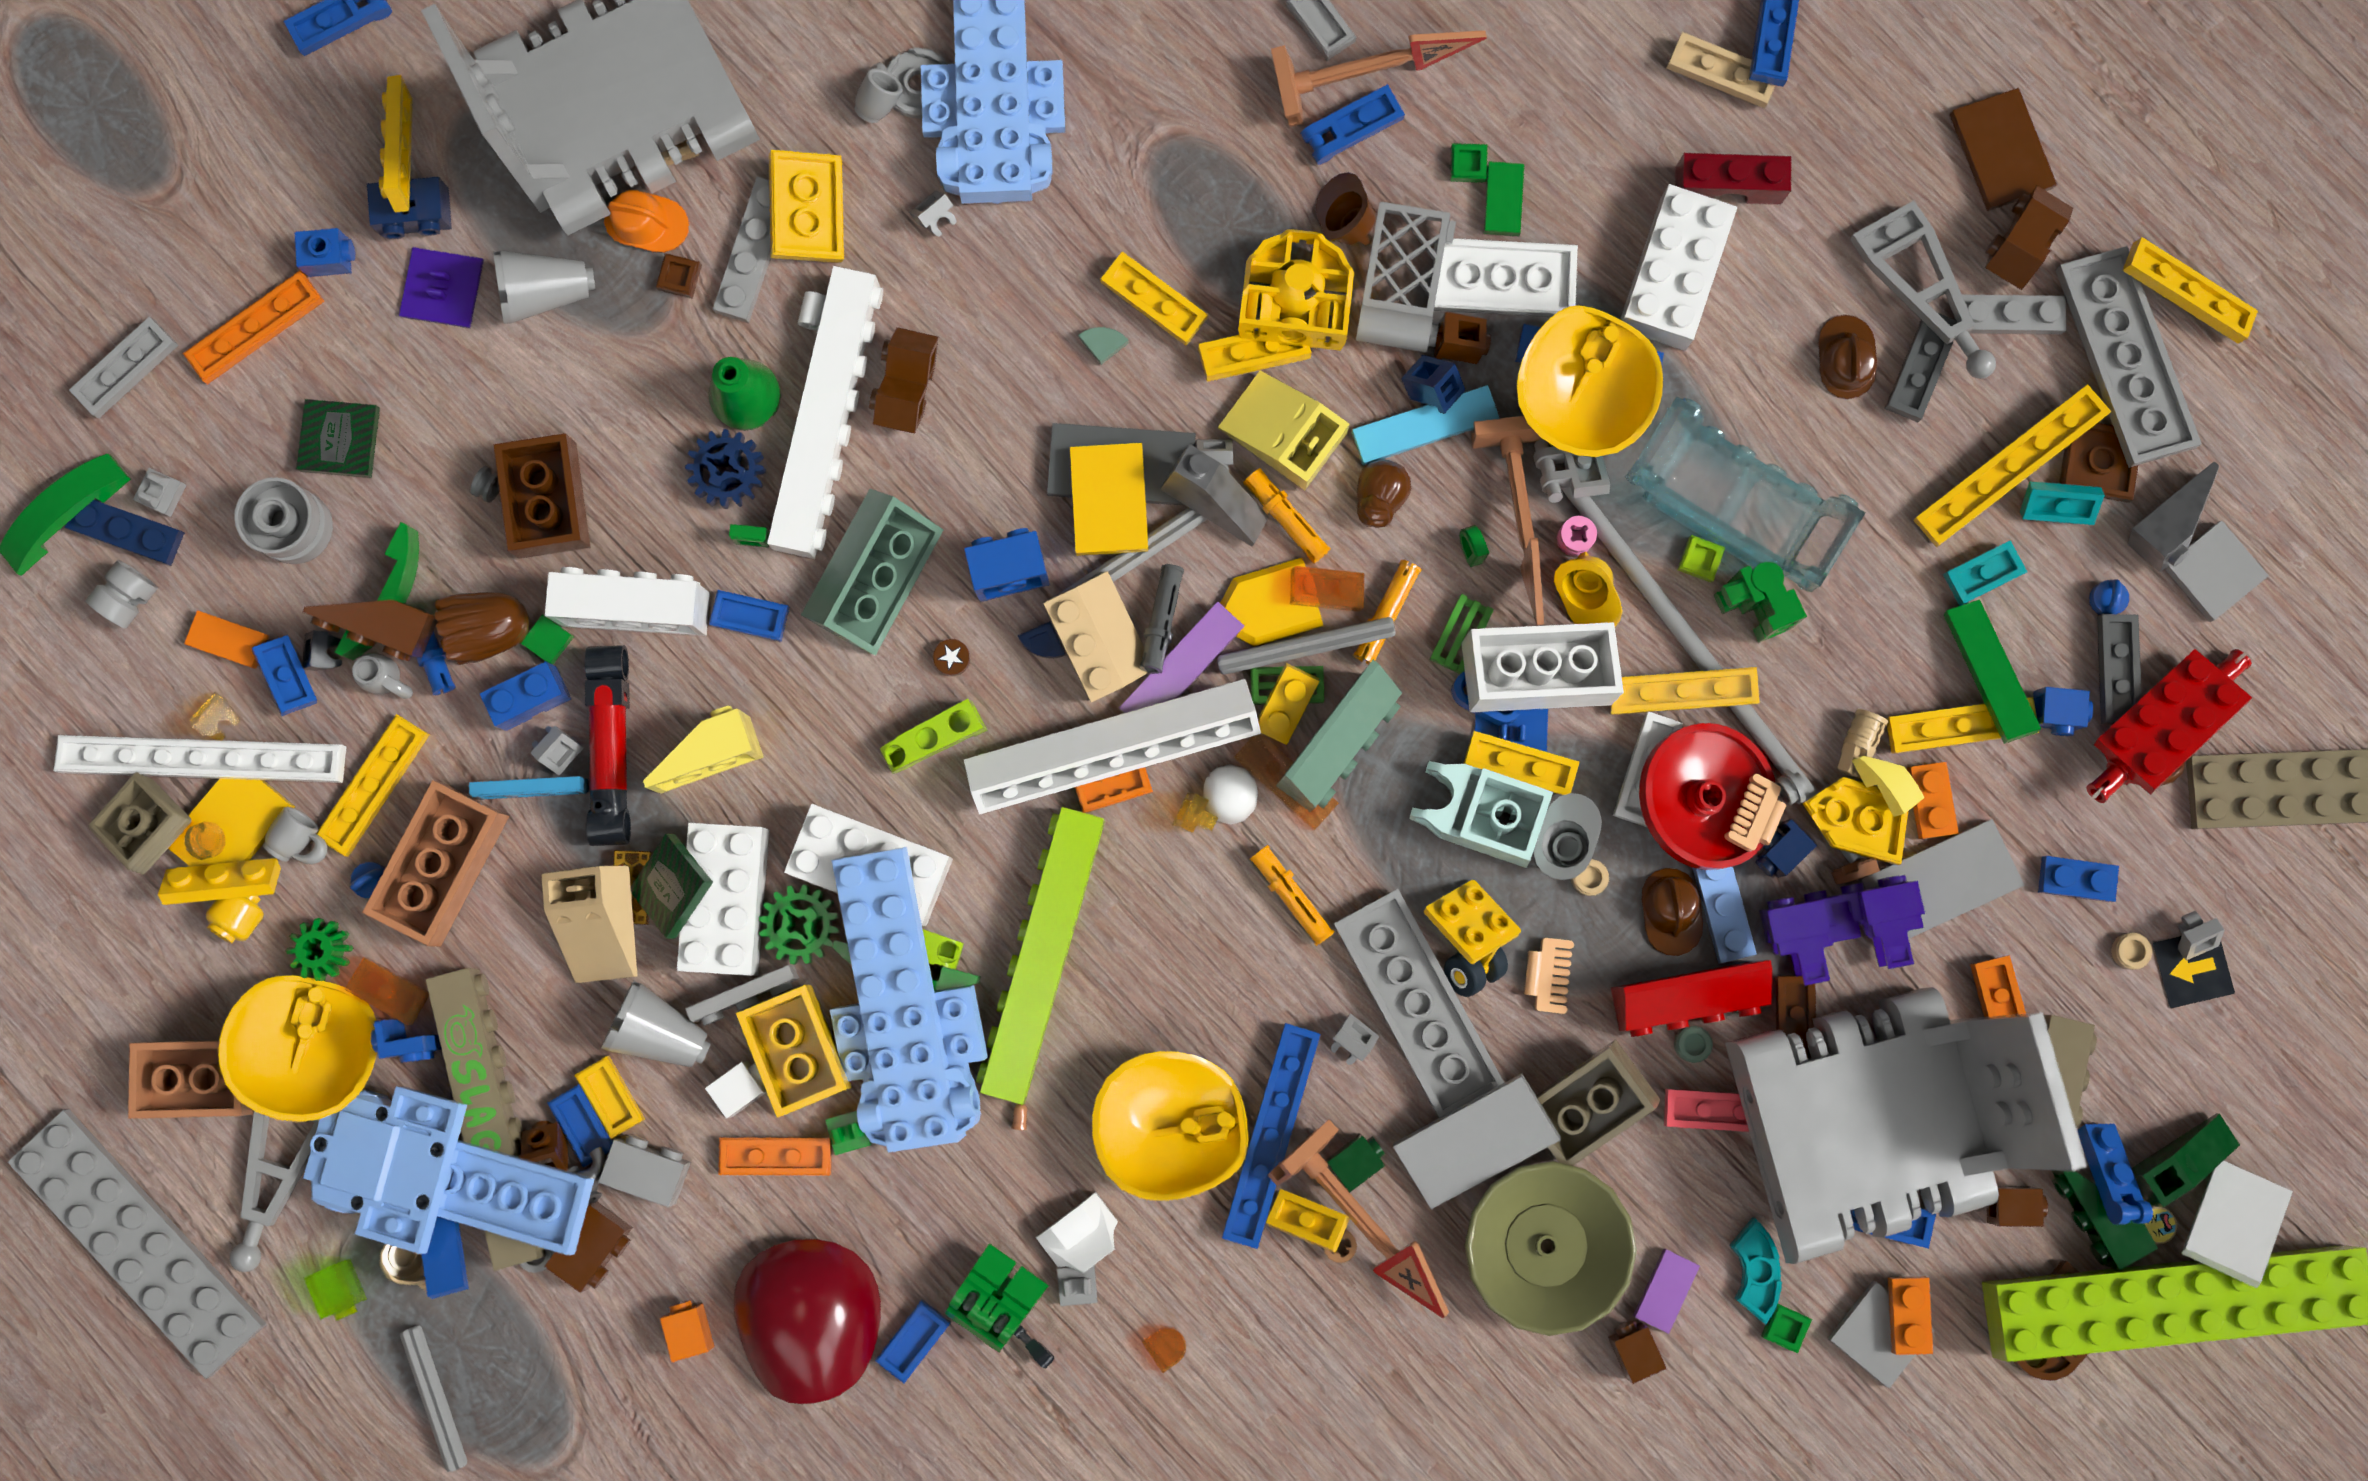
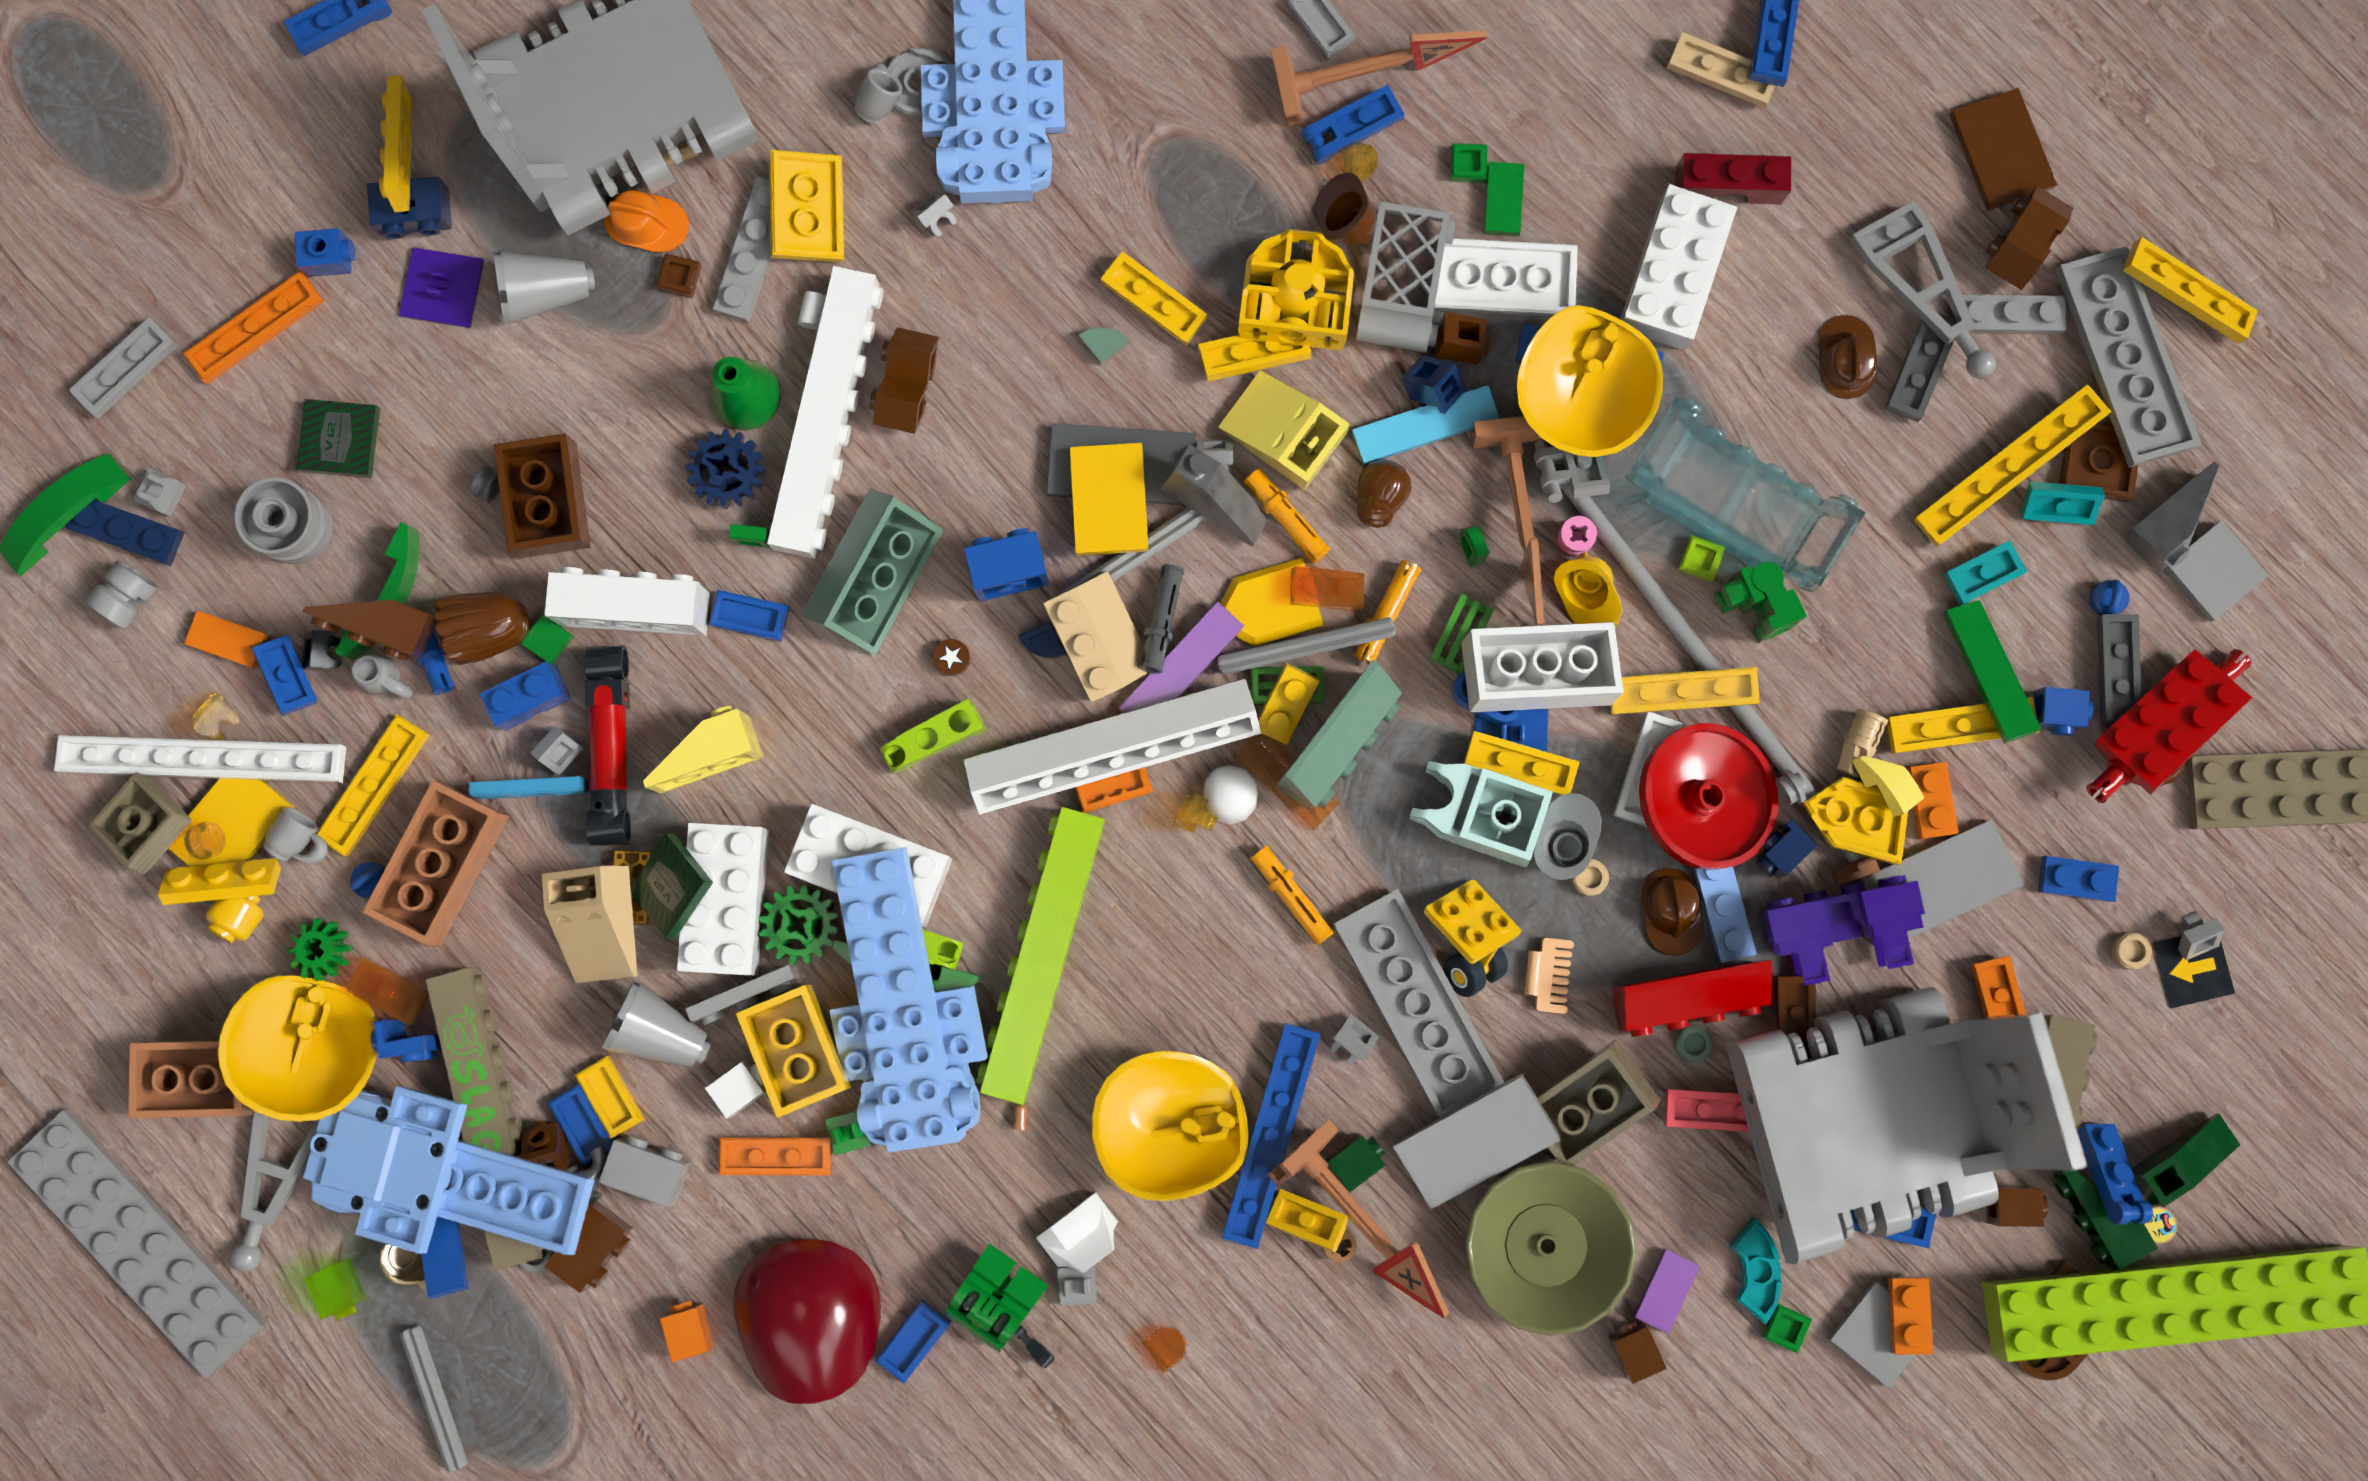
light nougat piece [1724,774,1786,852] -> none
white tile [2182,1161,2293,1288] -> none
none -> clear yellow tile [1340,142,1378,180]

